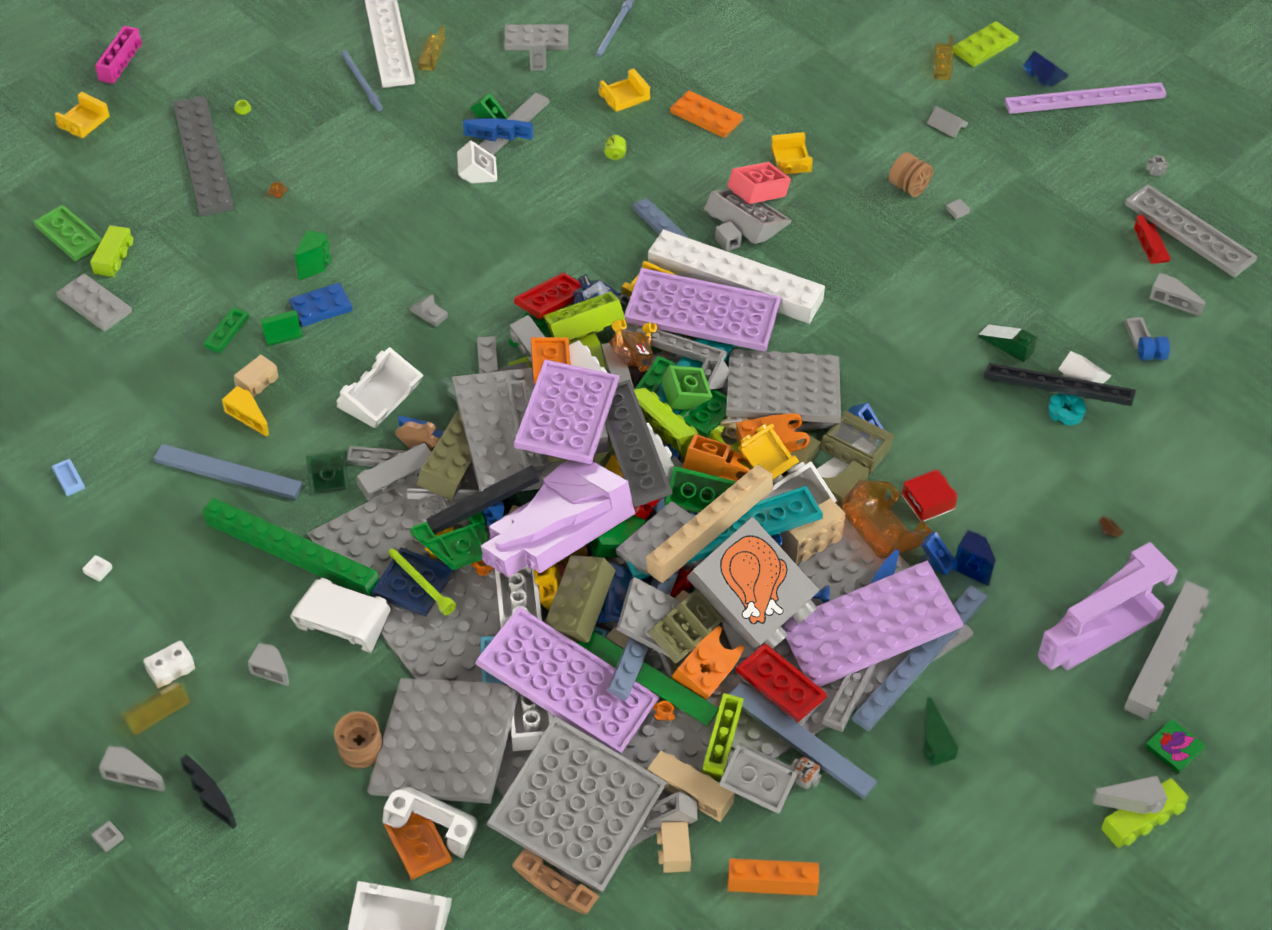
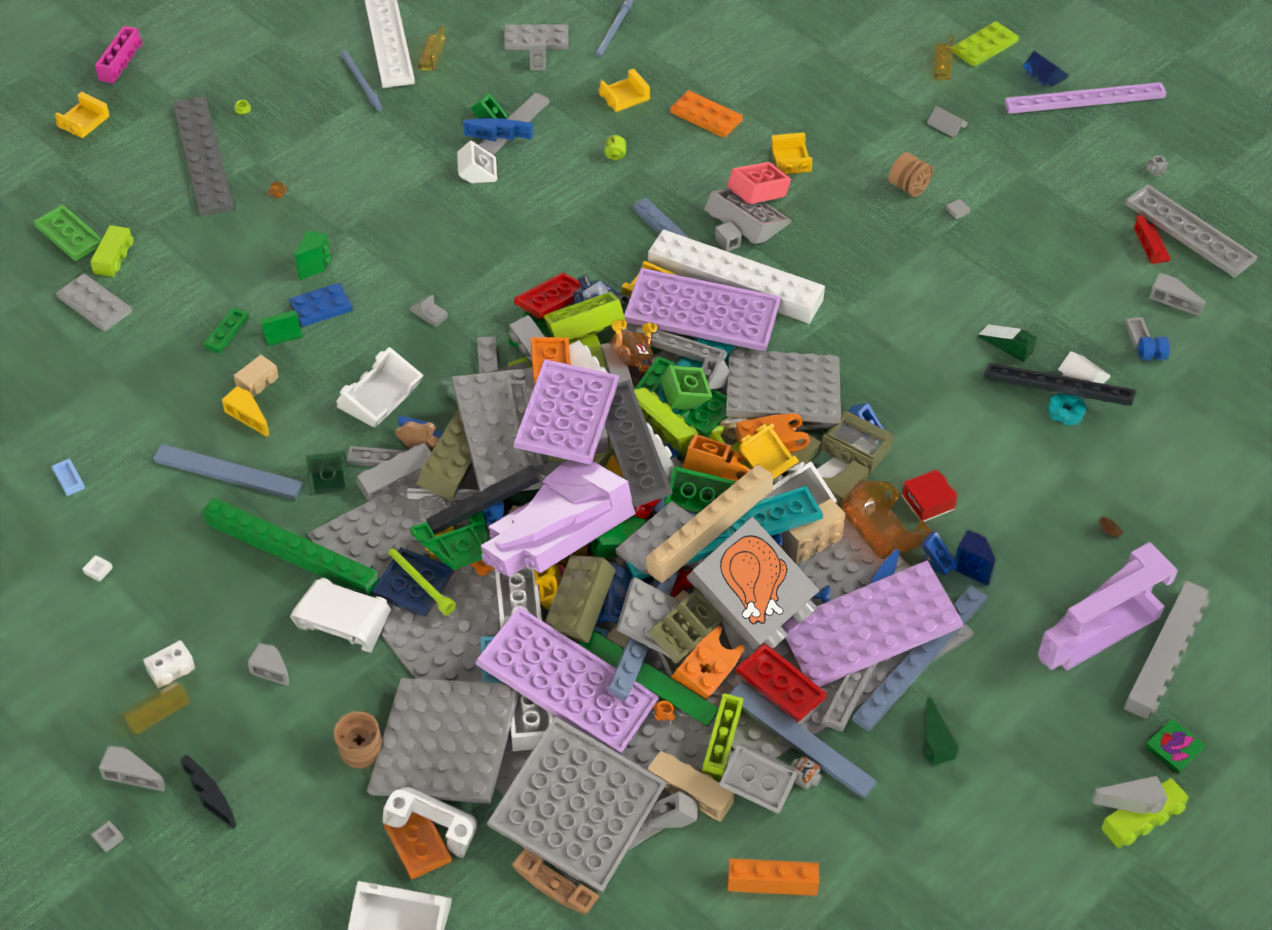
tan brick [657,821,691,873] -> none

